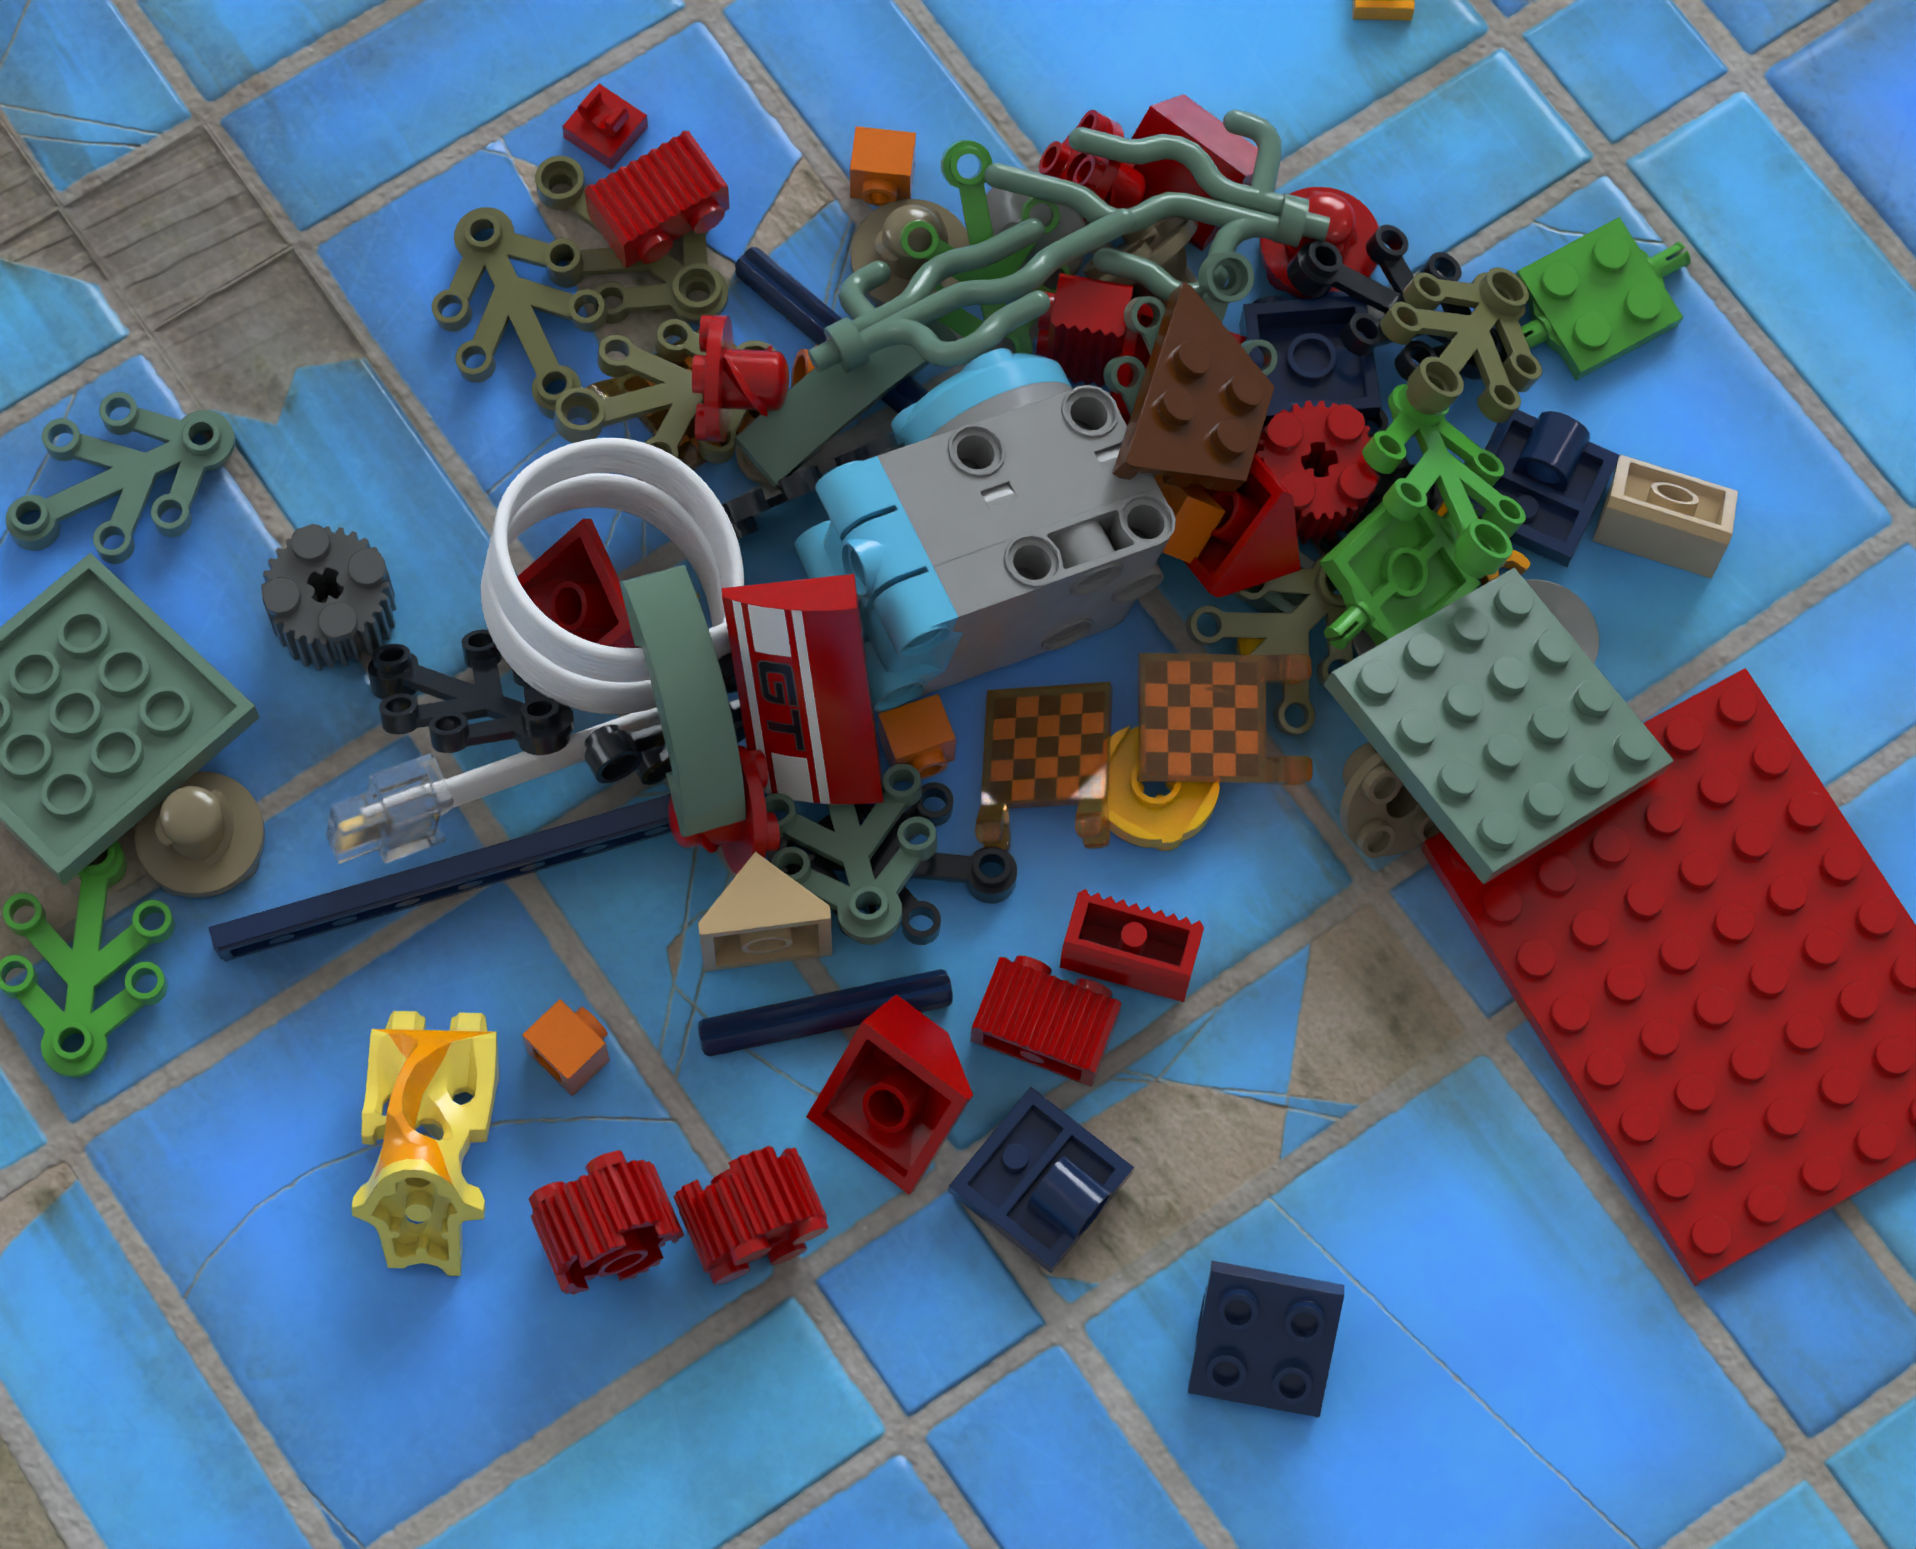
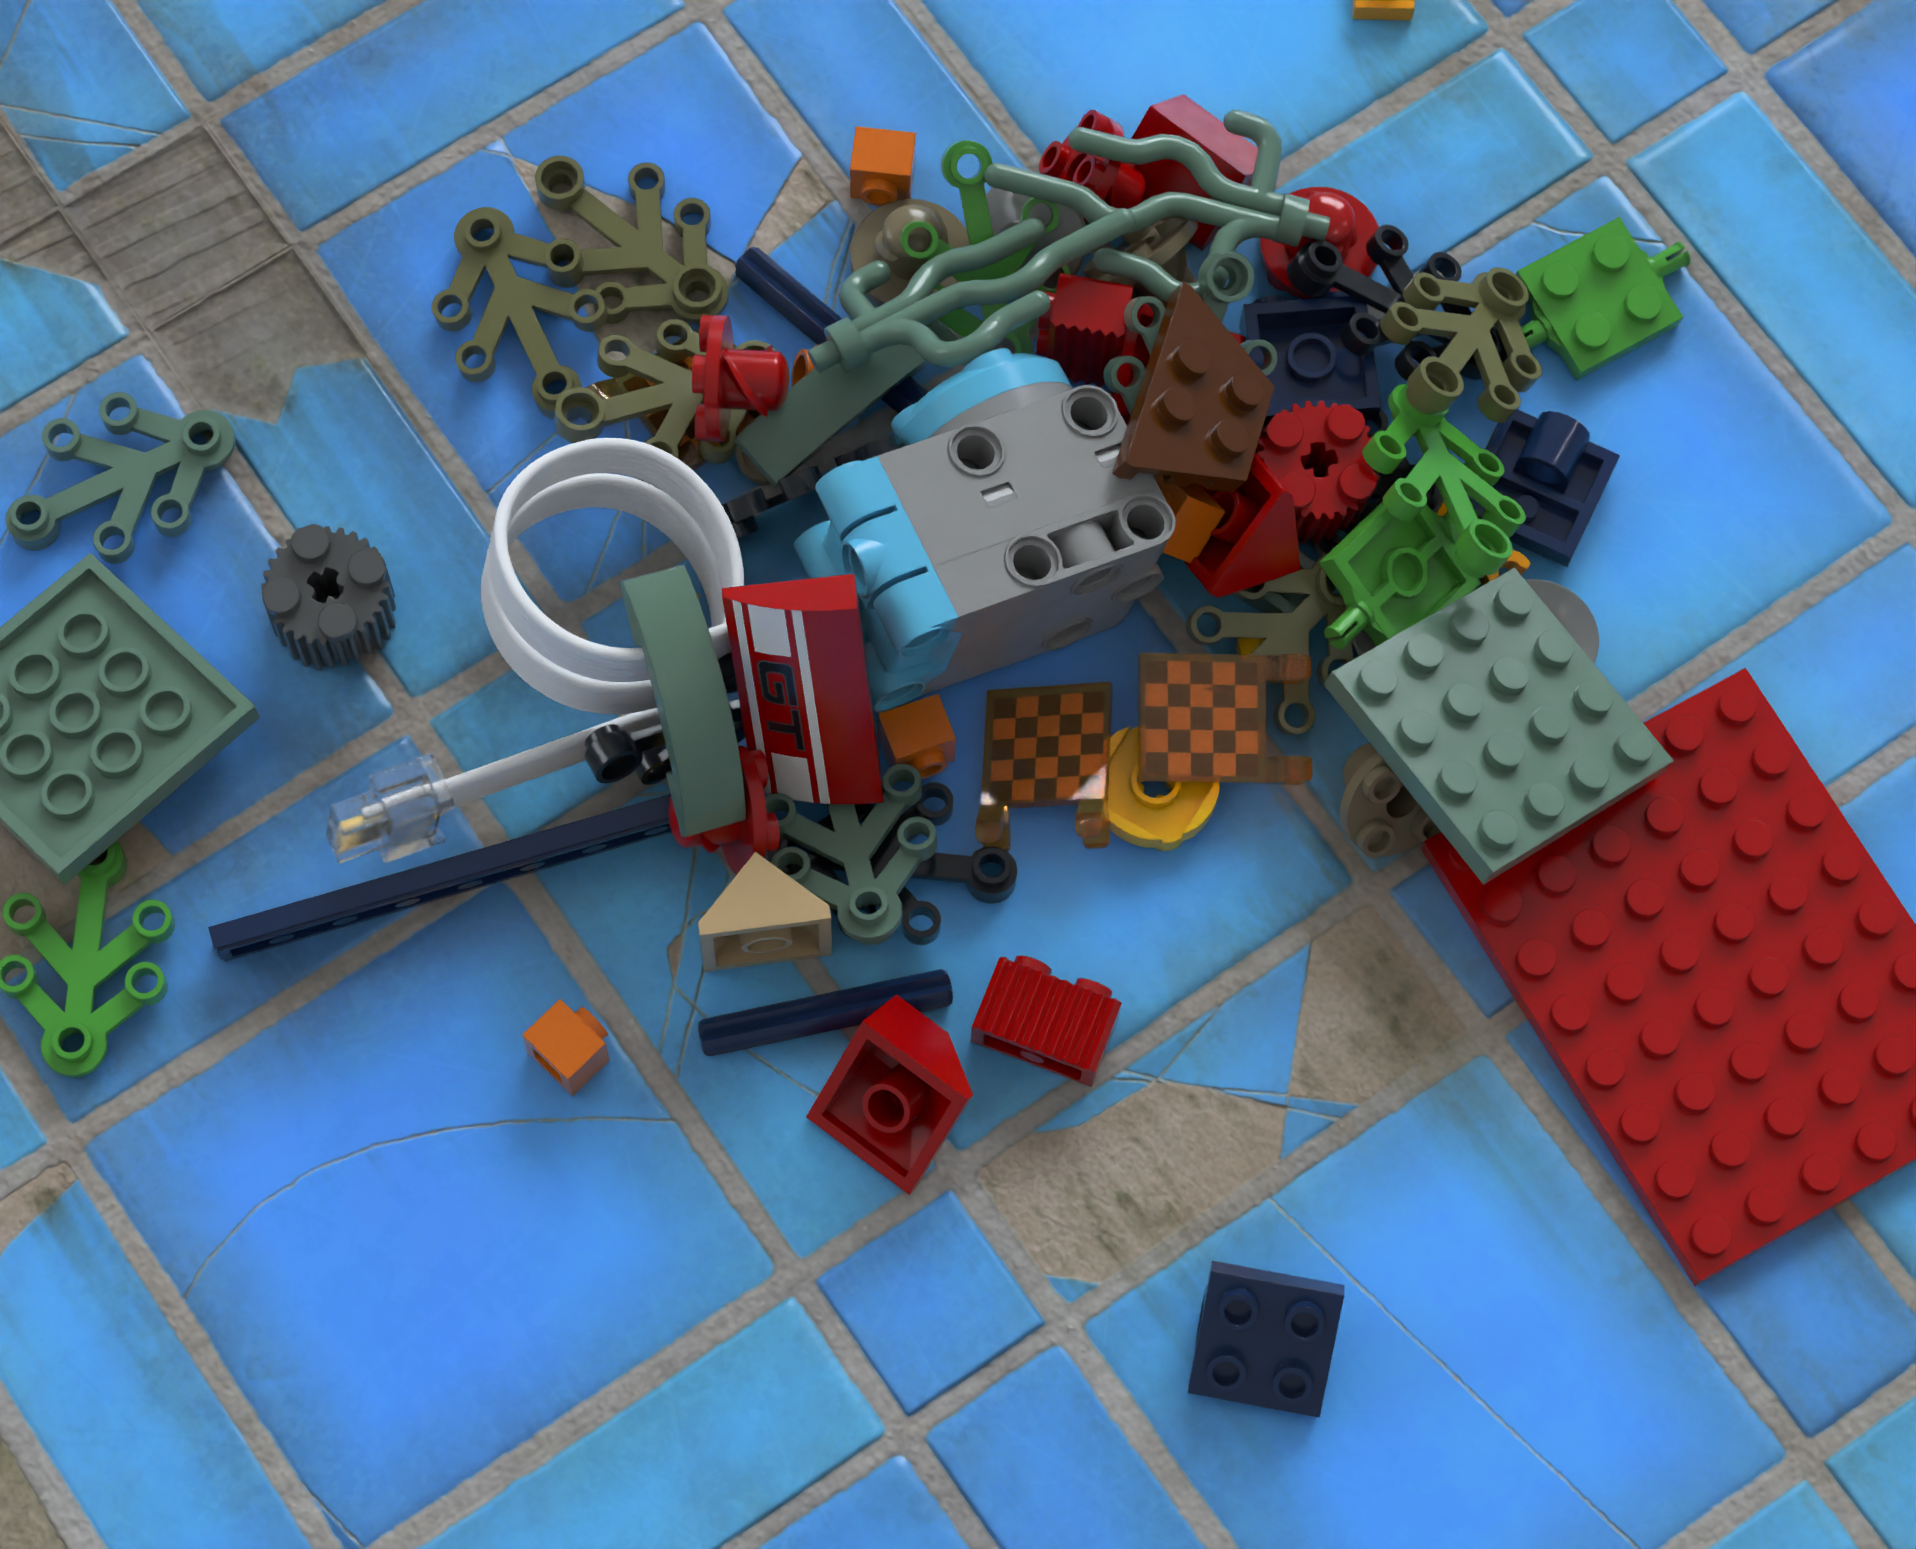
dark tan plate [134,771,265,898] -> none
light yellow hips [352,1011,500,1276] -> none
black plant [368,629,575,755] -> none
red slope [517,519,642,648] -> none
red brick [528,1150,685,1295] -> none
red tile [562,83,648,170] -> none
red brick [584,131,730,268] -> none
red brick [673,1146,829,1285] -> none
dark blue plate [948,1087,1134,1273] -> none
red brick [1059,889,1204,1002] -> none
tan slope [1592,454,1738,579] -> none

